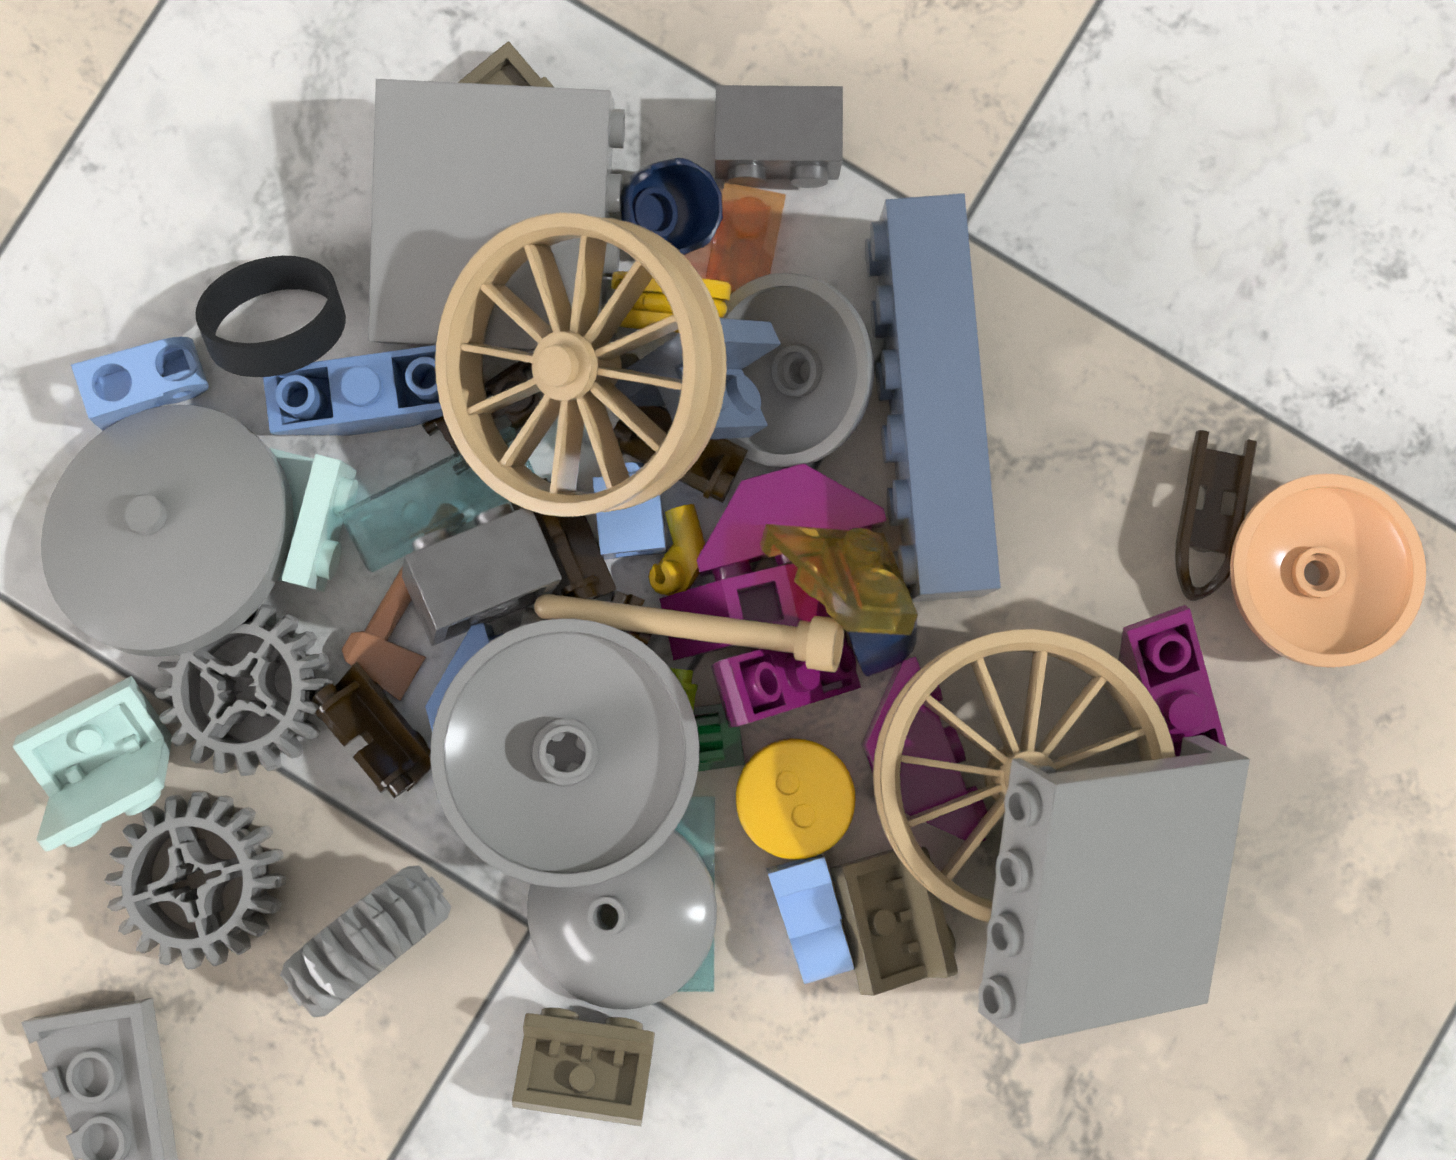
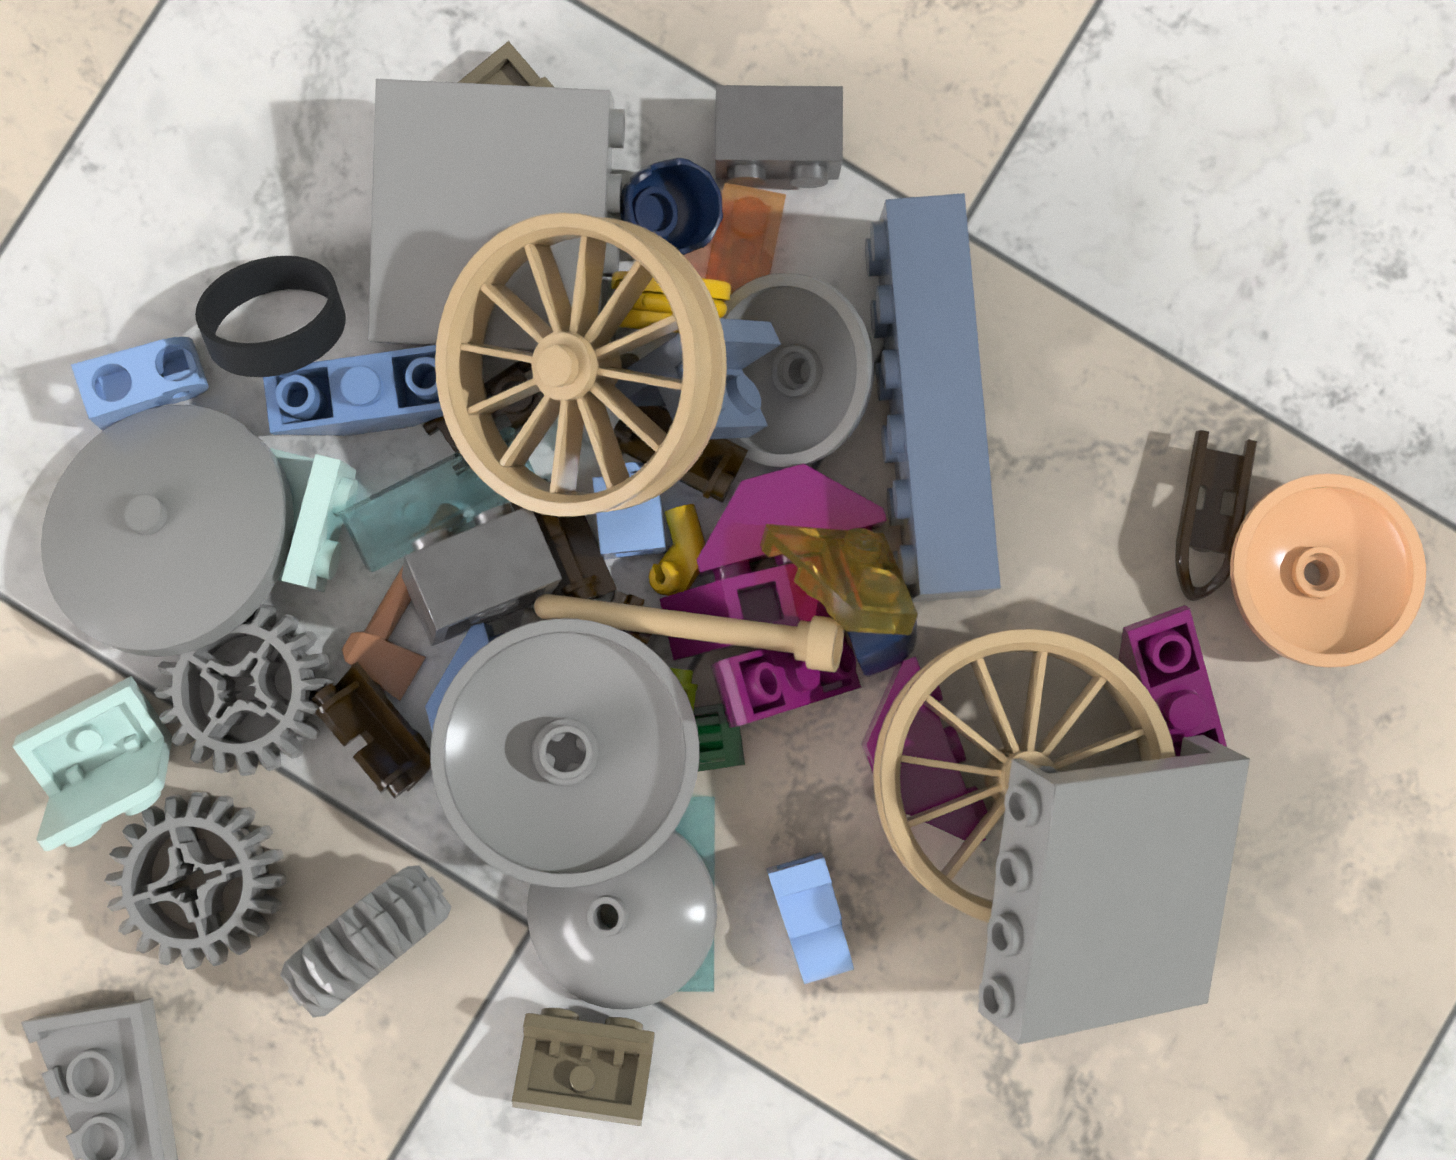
yellow head [735,738,856,859] -> none
dark tan bracket [830,847,958,996] -> none

